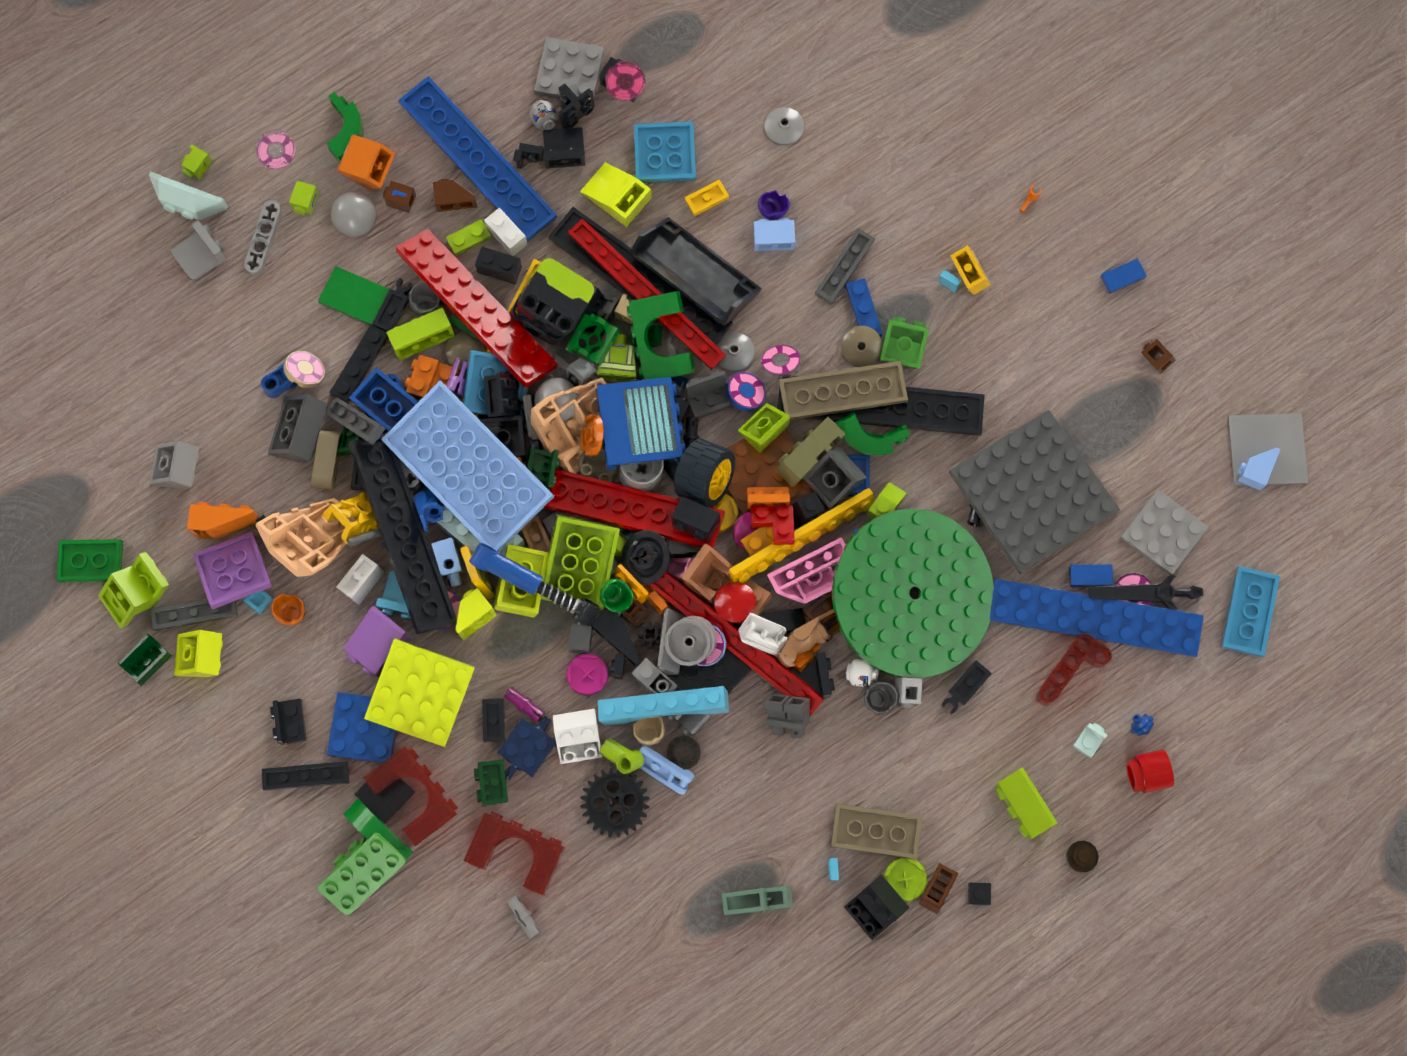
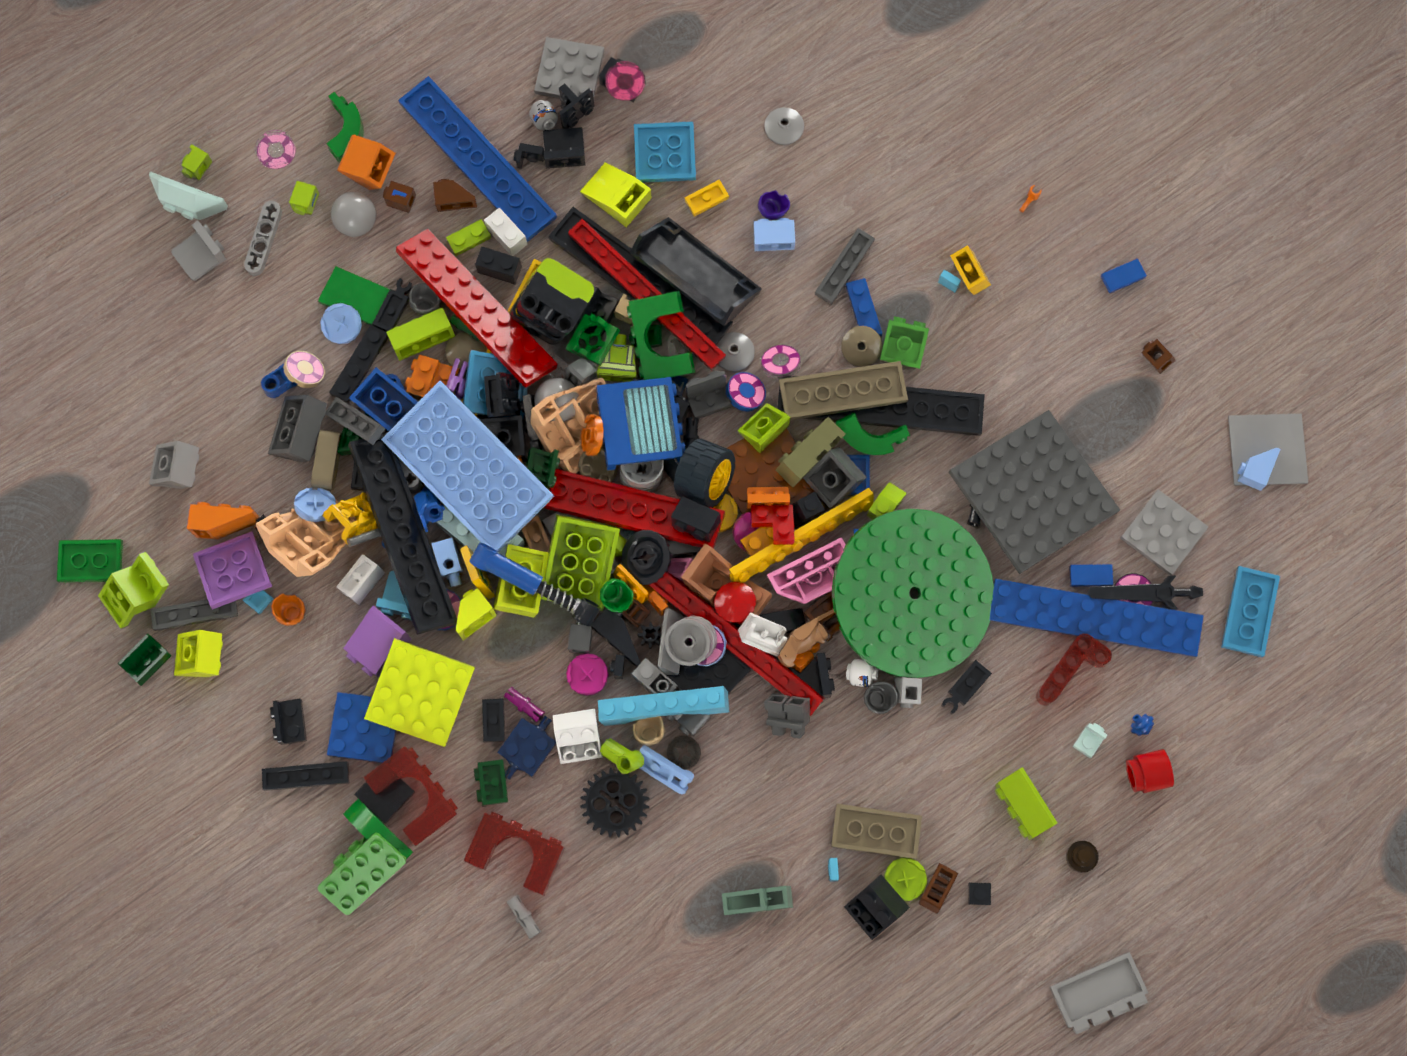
none -> light blue tile [294,488,336,522]
none -> light blue tile [320,303,362,344]
none -> light grey hinge [1050,952,1148,1034]

